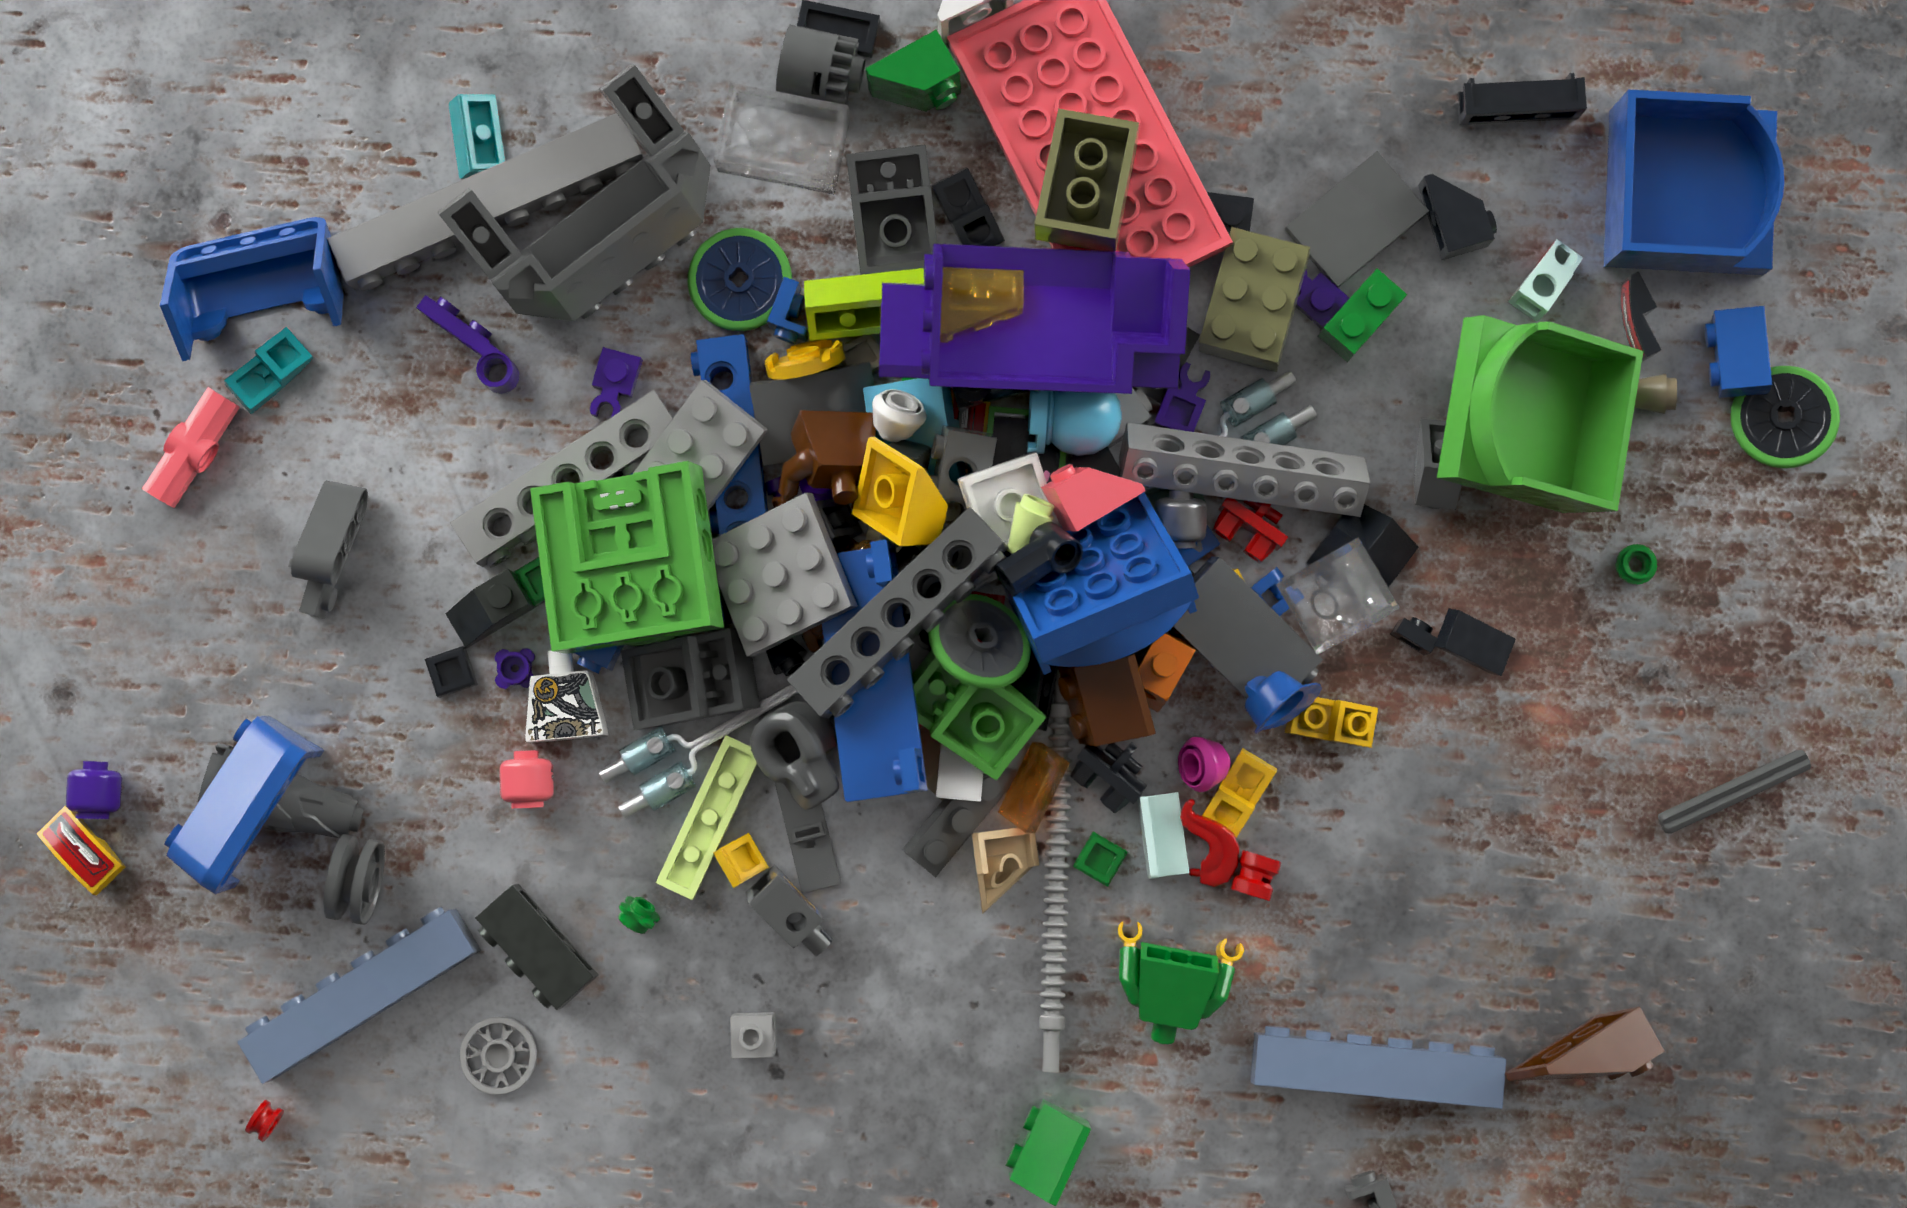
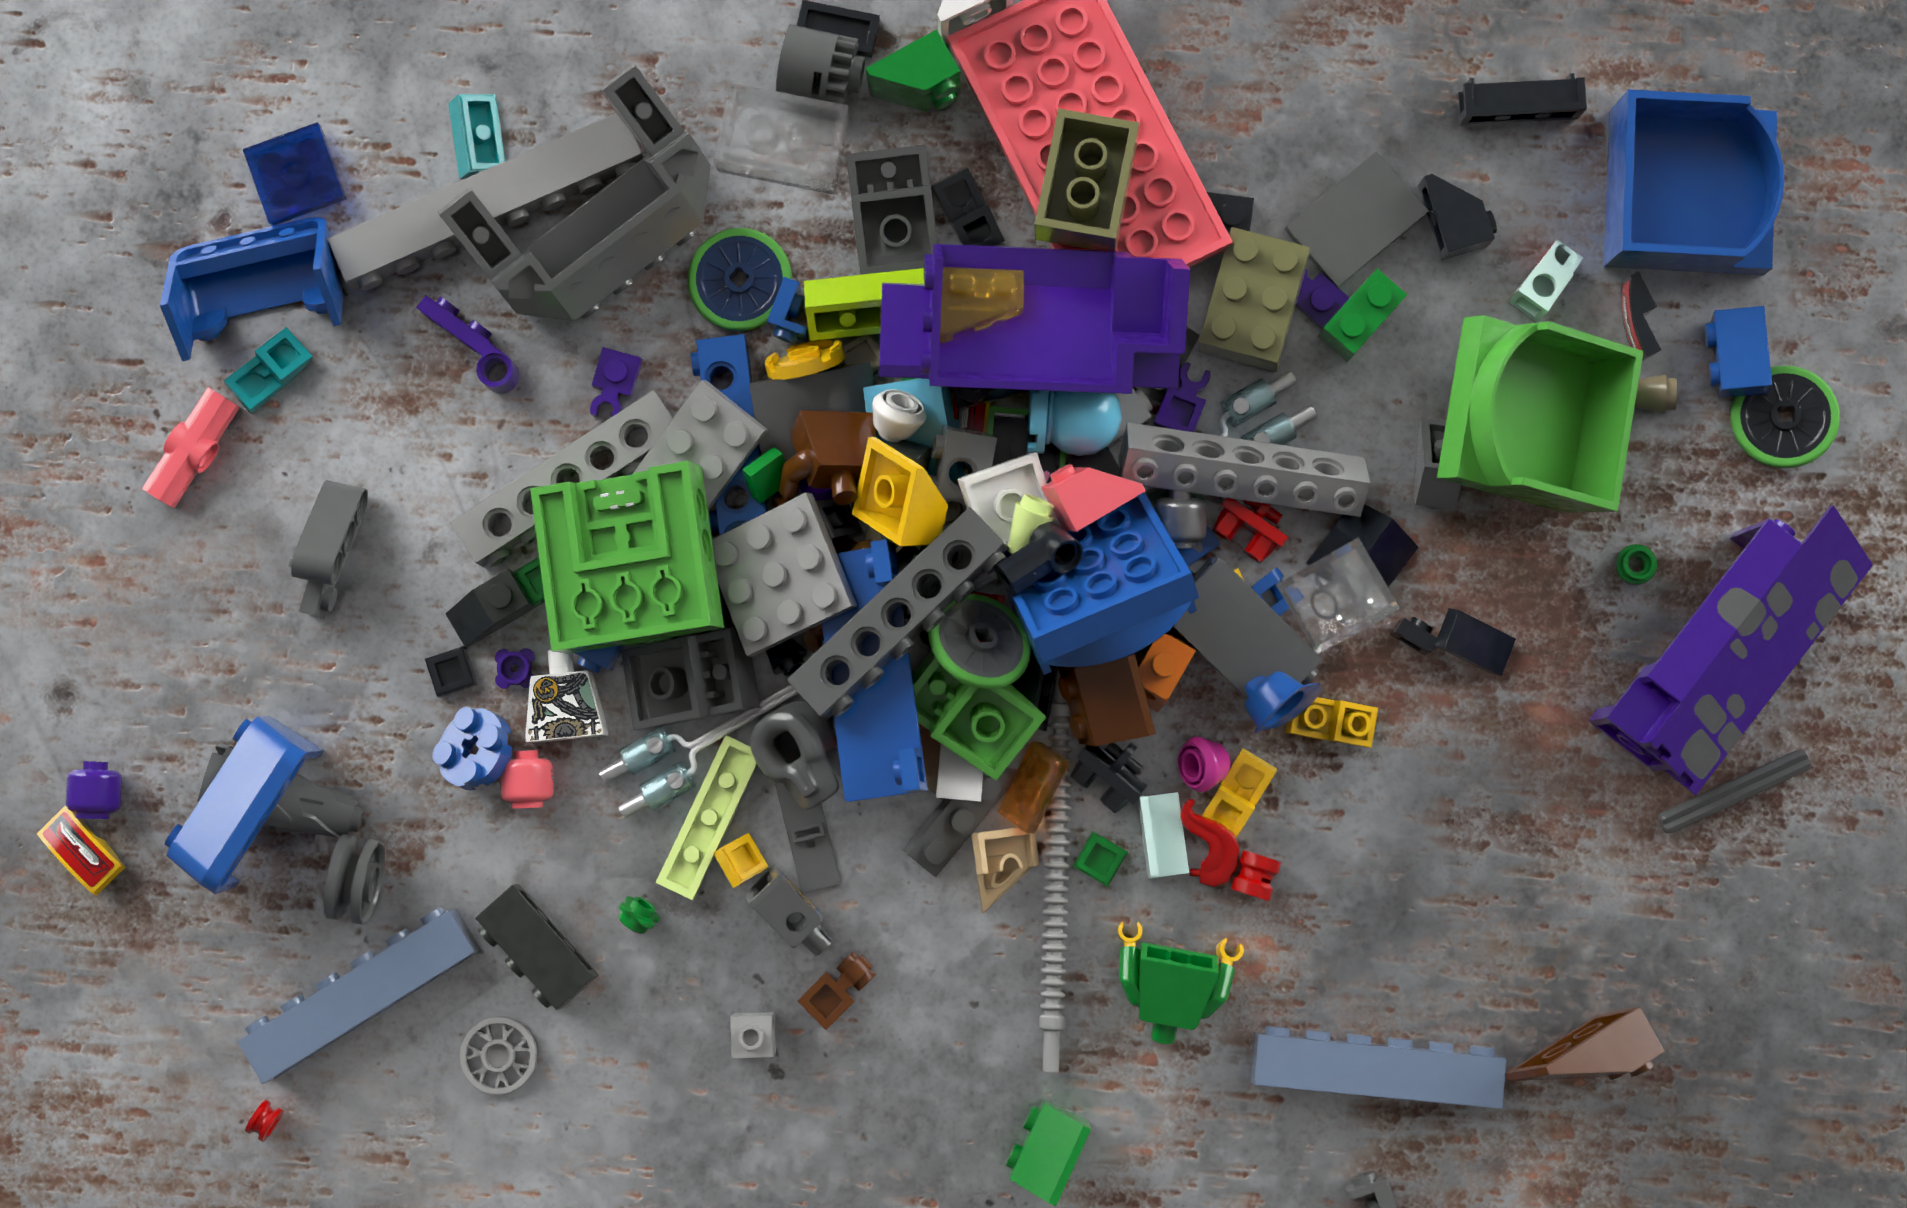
none -> clear blue plate [243,122,347,226]
none -> plate [432,707,512,791]
none -> green tile [742,447,785,504]
none -> reddish brown plate [797,951,876,1030]
none -> dark purple panel [1588,505,1873,796]

